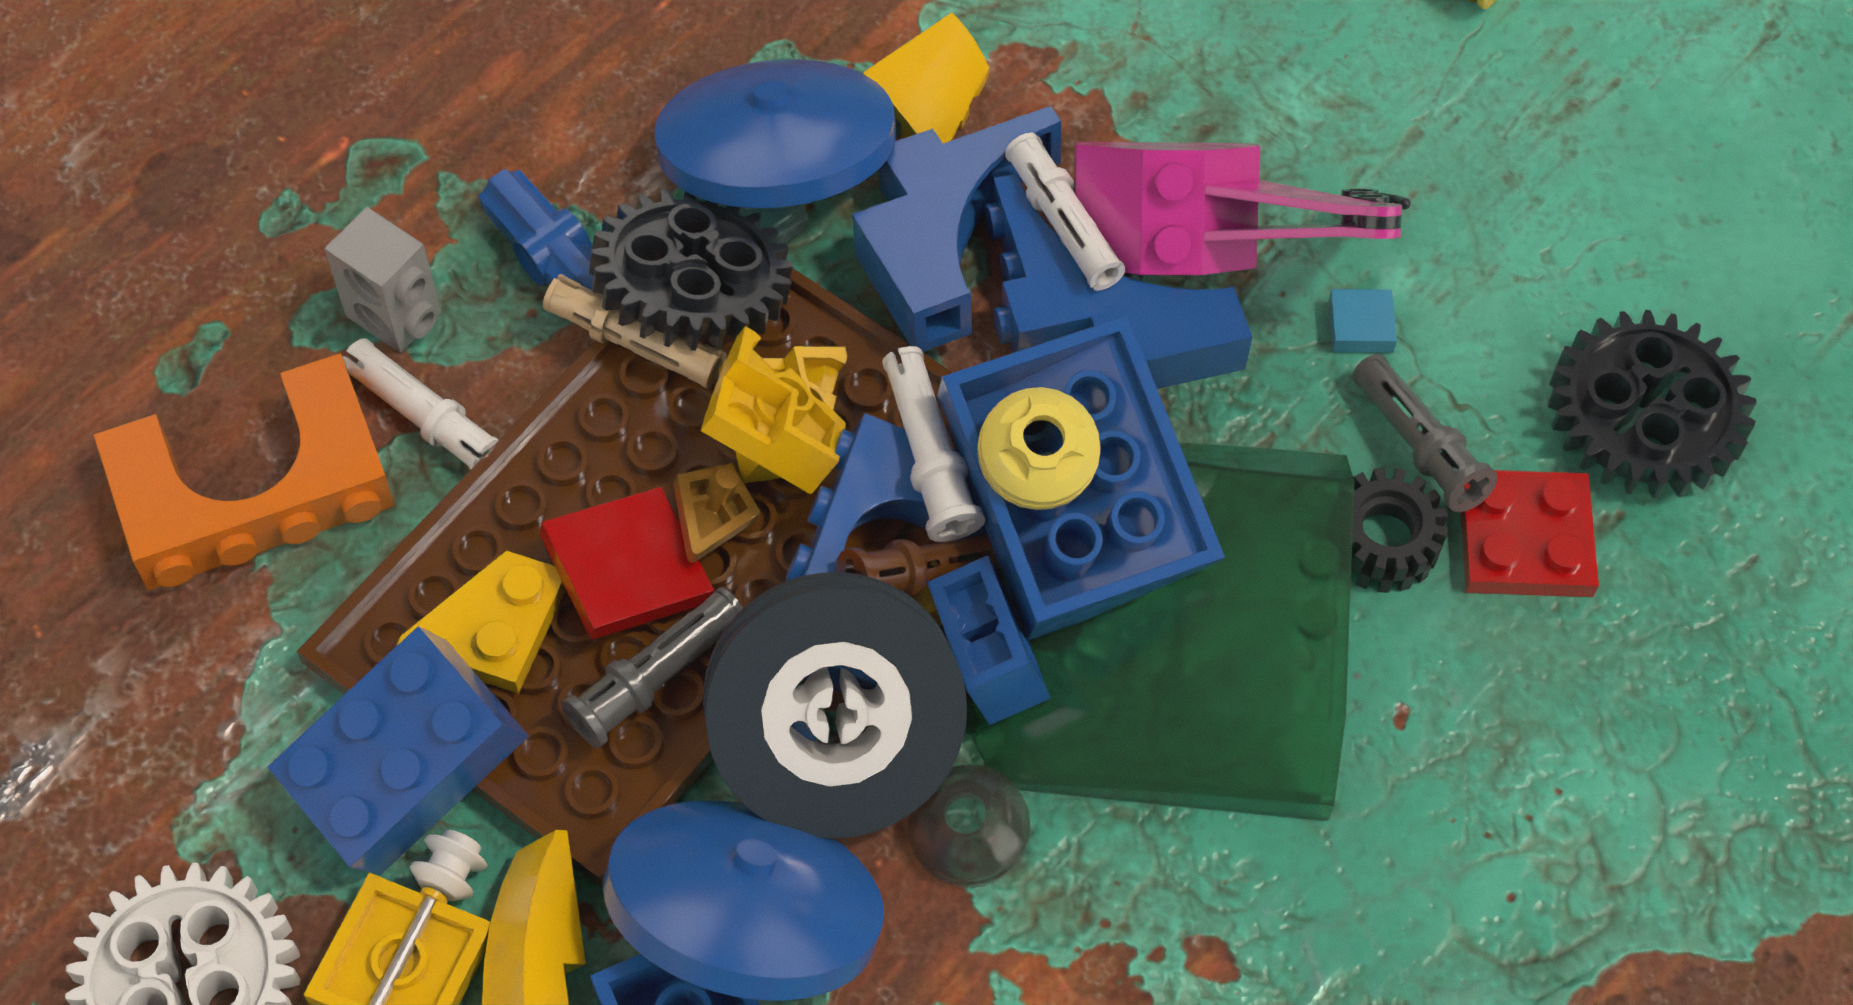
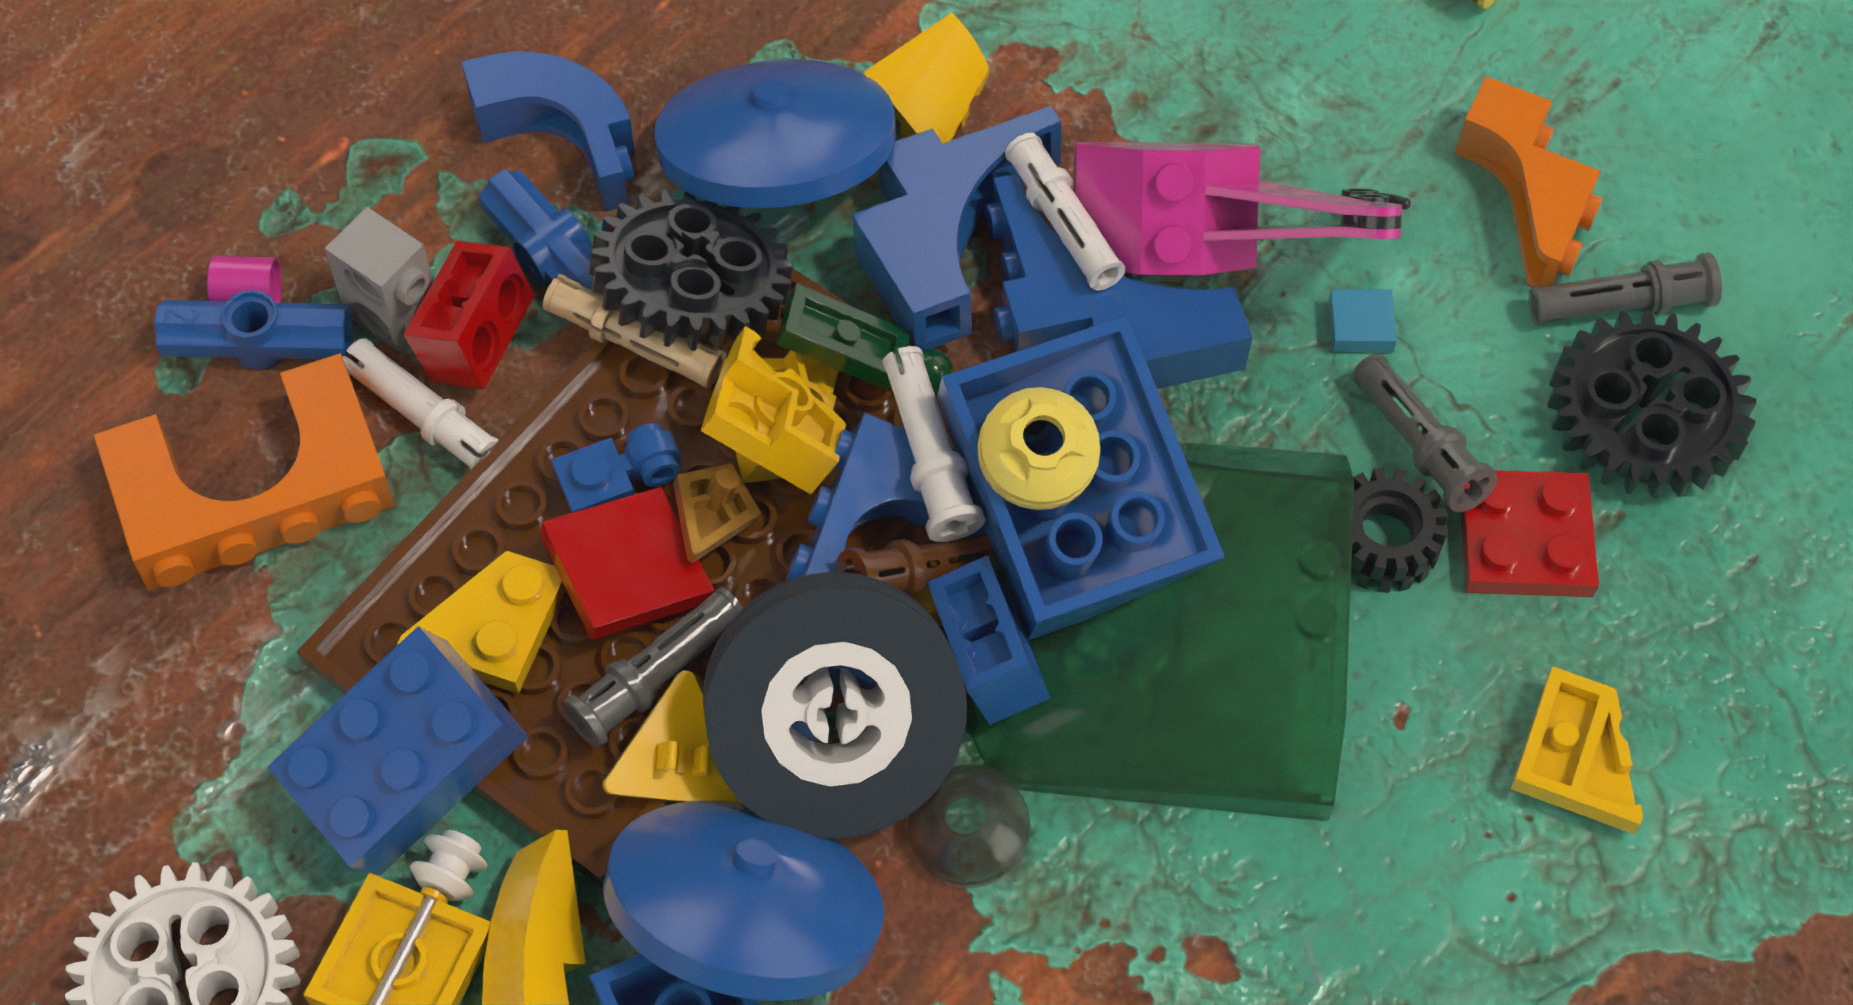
none -> blue piece [154,290,354,370]
none -> dark pink beam [207,256,282,303]
none -> red brick [403,241,535,390]
none -> blue arch [461,52,635,212]
none -> blue plate [551,423,682,513]
none -> yellow piece [603,671,742,803]
none -> dark green plate [776,283,954,397]
none -> orange arch [1455,76,1603,287]
none -> yellow wing [1510,666,1643,835]
none -> dark grey pin [1528,252,1722,326]

